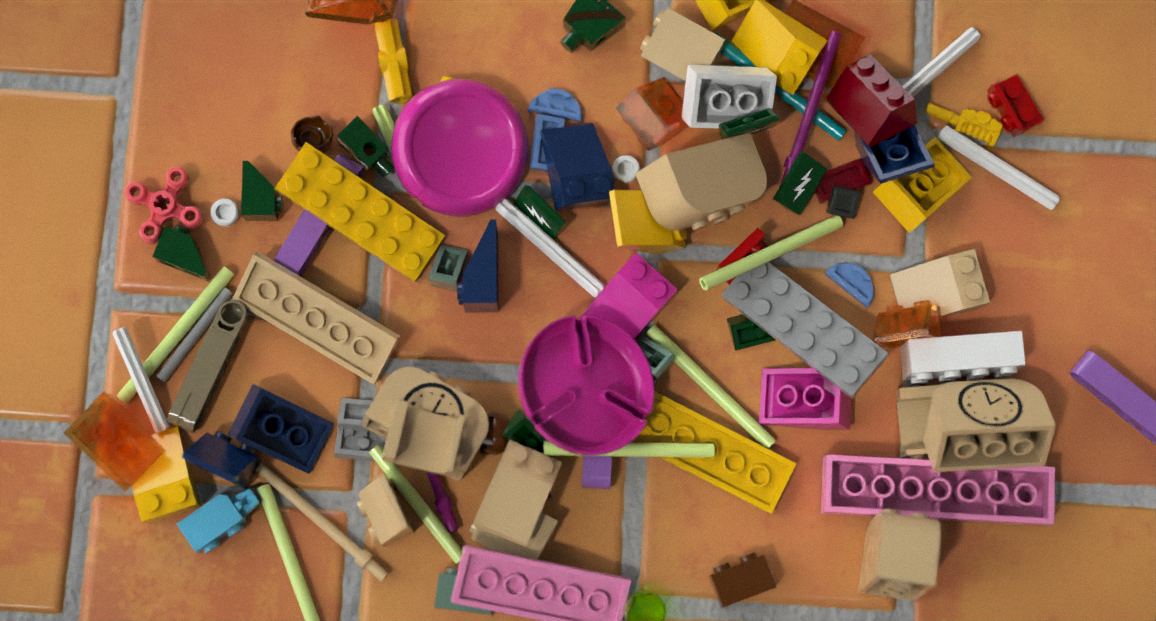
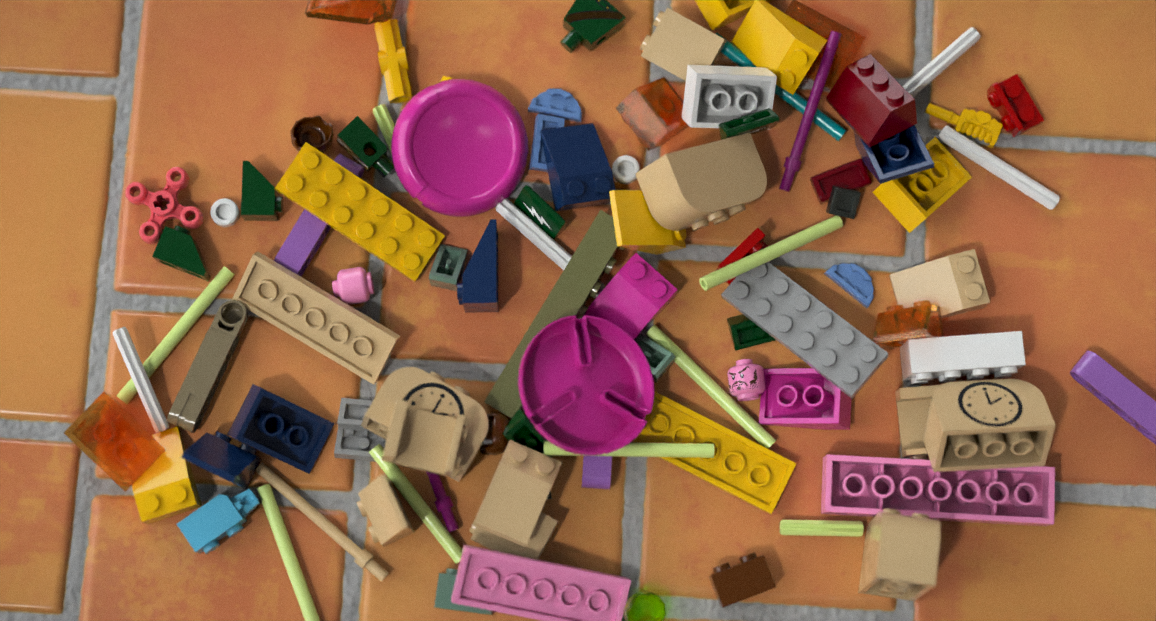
light grey piece [157,287,233,382] -> none
dark green slope [773,151,827,215] -> none
none -> bright pink head [332,267,374,305]
none -> olive brick [484,210,625,419]
none -> bright pink head [727,359,765,401]
none -> yellowish green axle [779,520,864,537]

